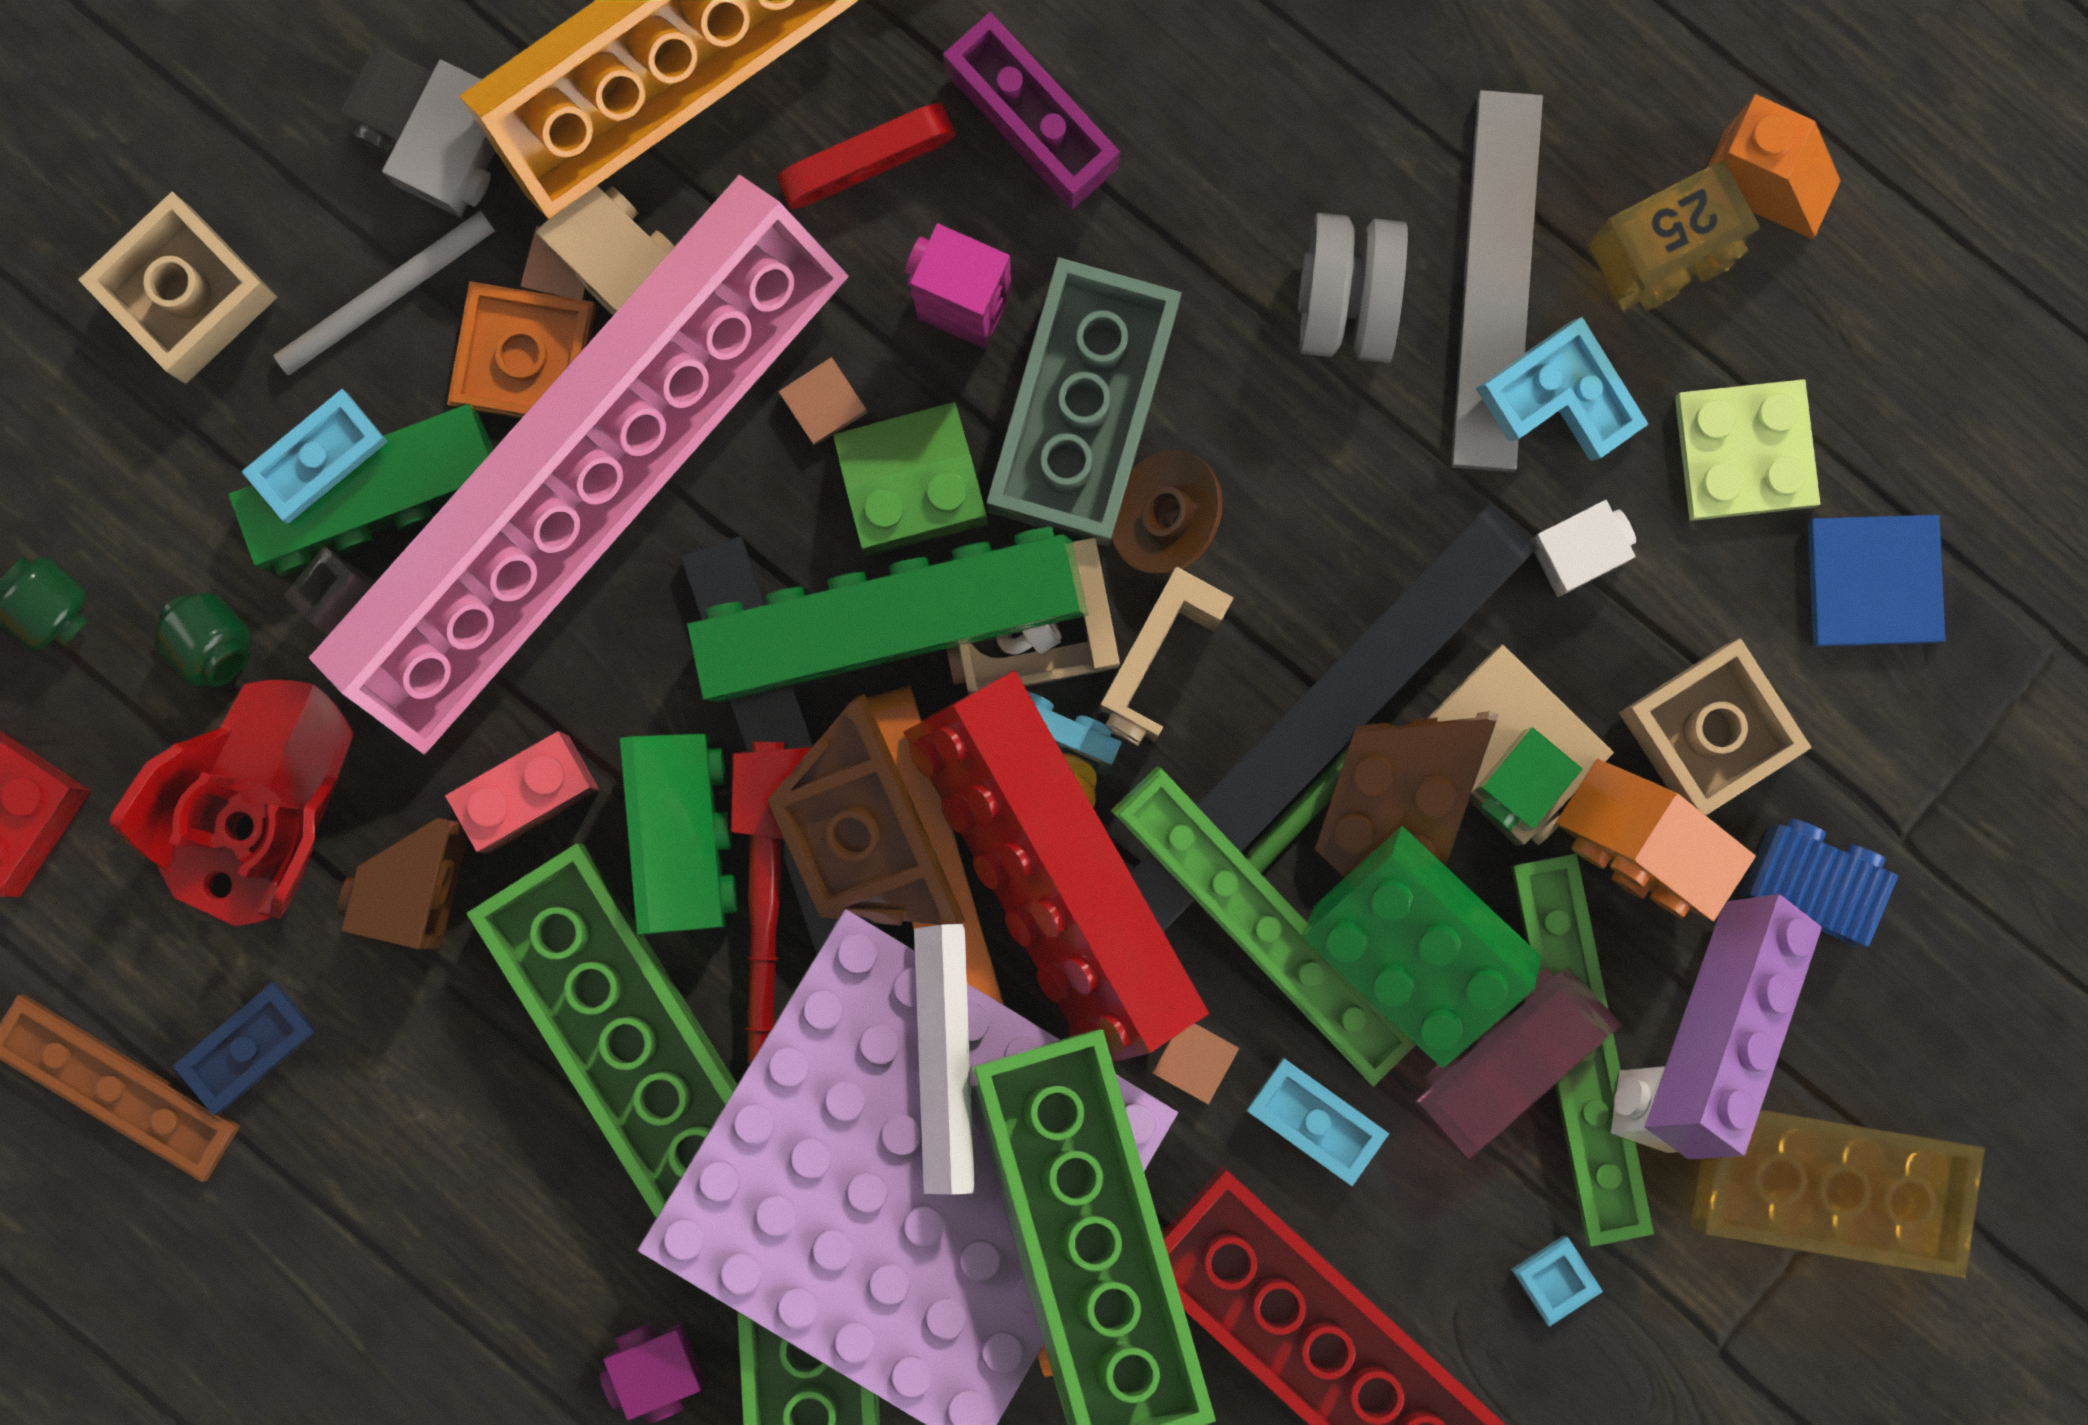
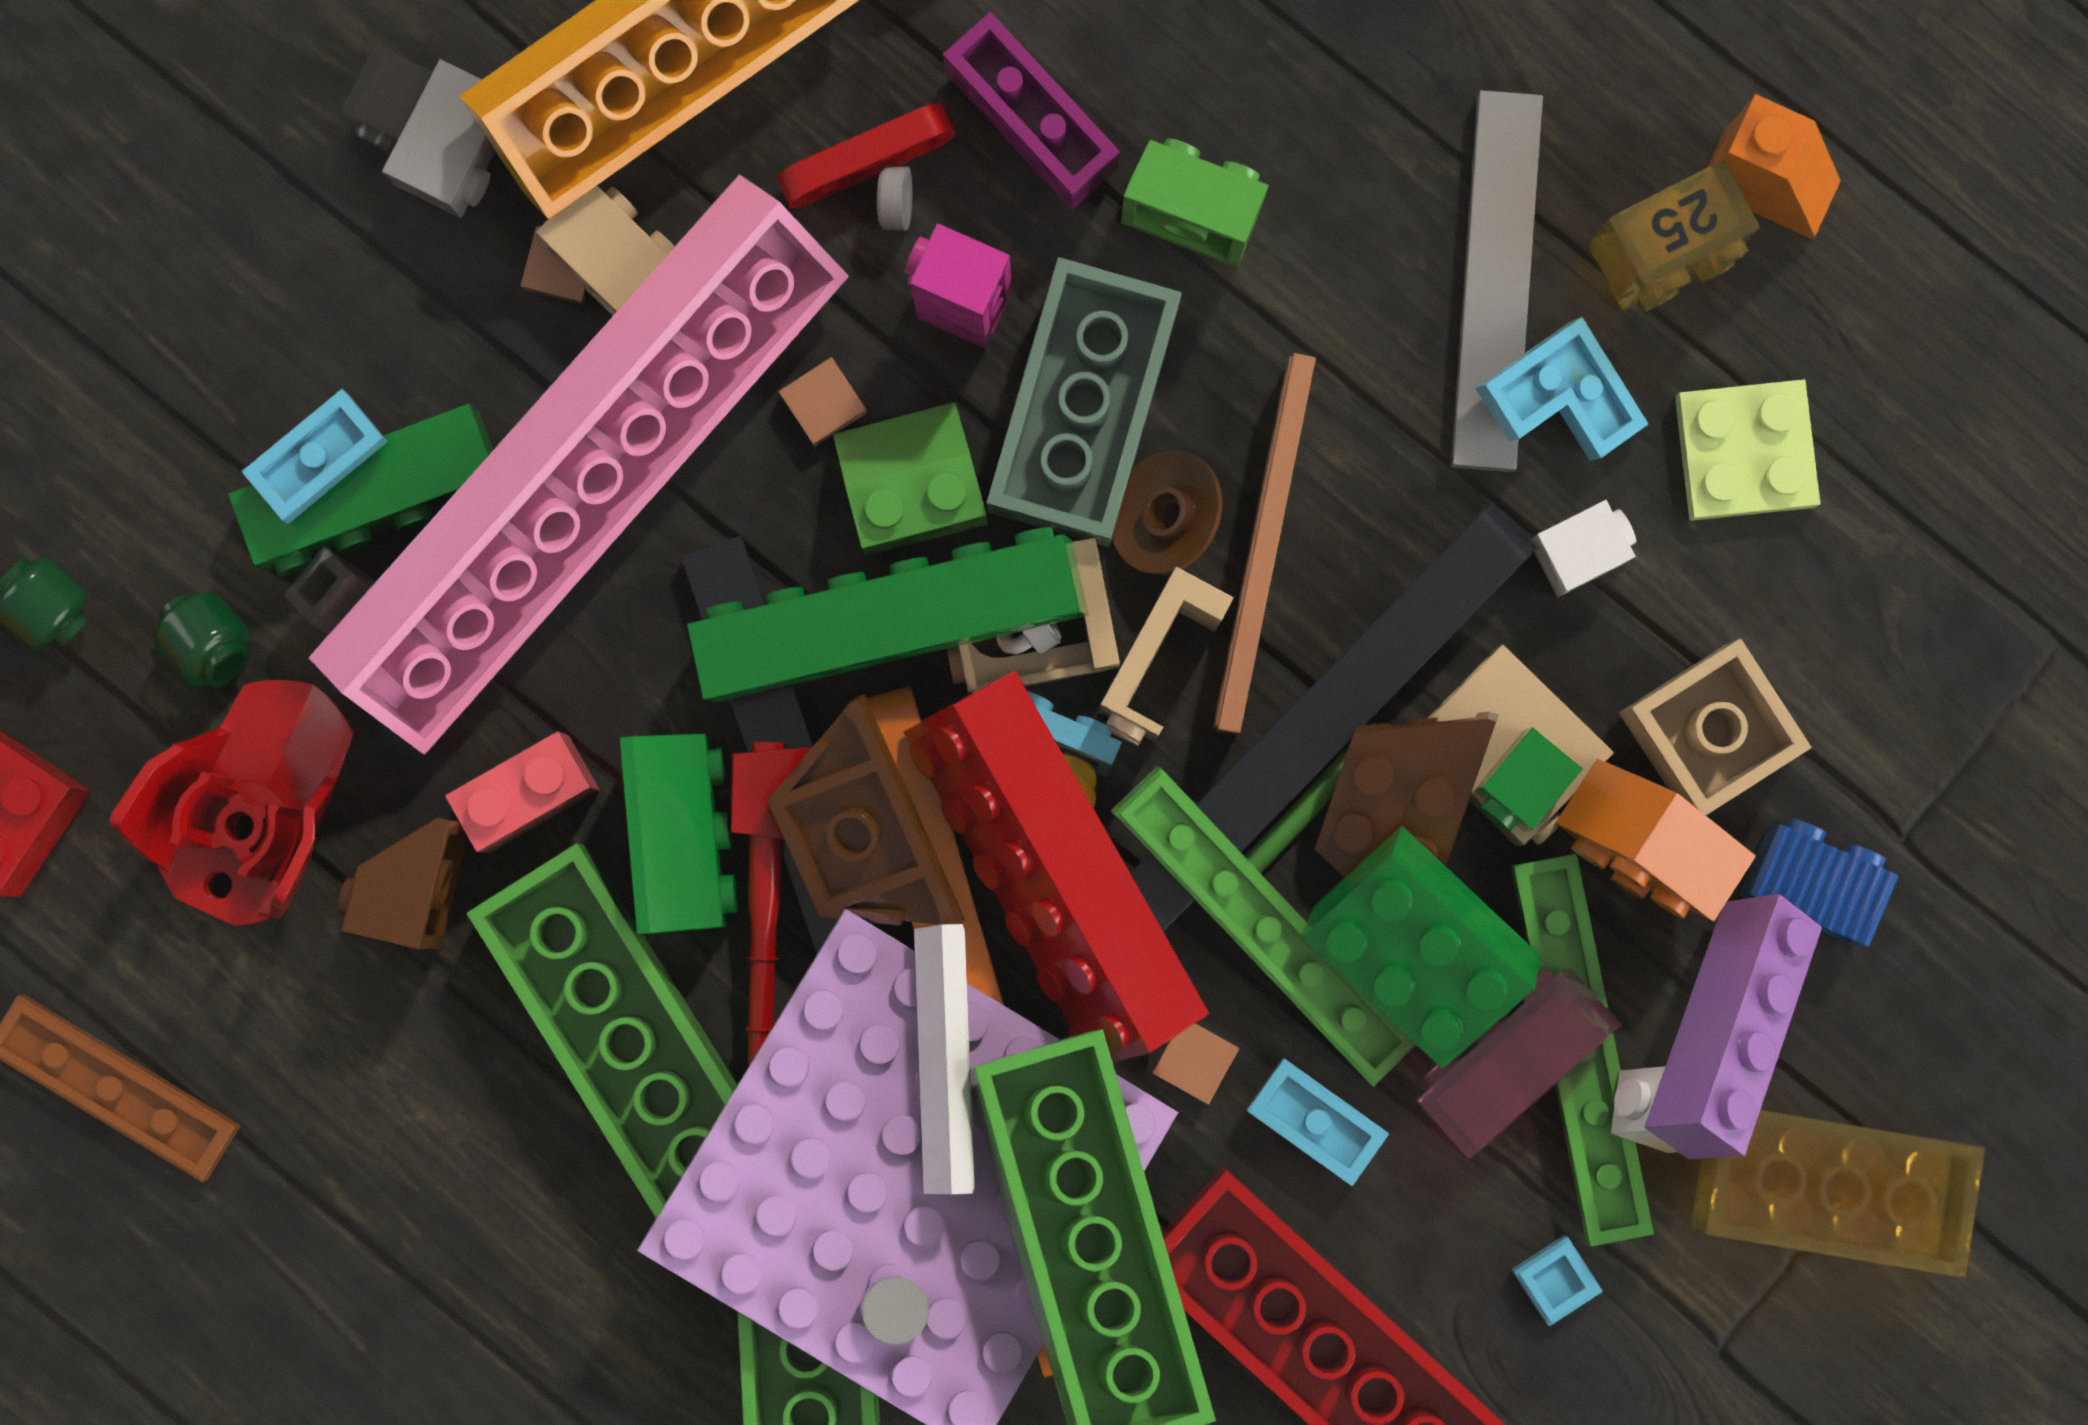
tan brick [78,192,278,384] -> none
dark blue plate [173,982,318,1116] -> none
light grey bar [273,210,495,376] -> none
orange tile [447,281,597,420] -> none
magenta brick [600,1323,707,1424] -> none
light grey wheel [1298,212,1408,363] -> none
blue tile [1808,515,1945,647] -> none
none -> light grey tile [860,1276,929,1345]
none -> light grey tile [877,166,913,231]
none -> bright green slope [1121,138,1269,268]
none -> nougat tile [1213,353,1316,737]

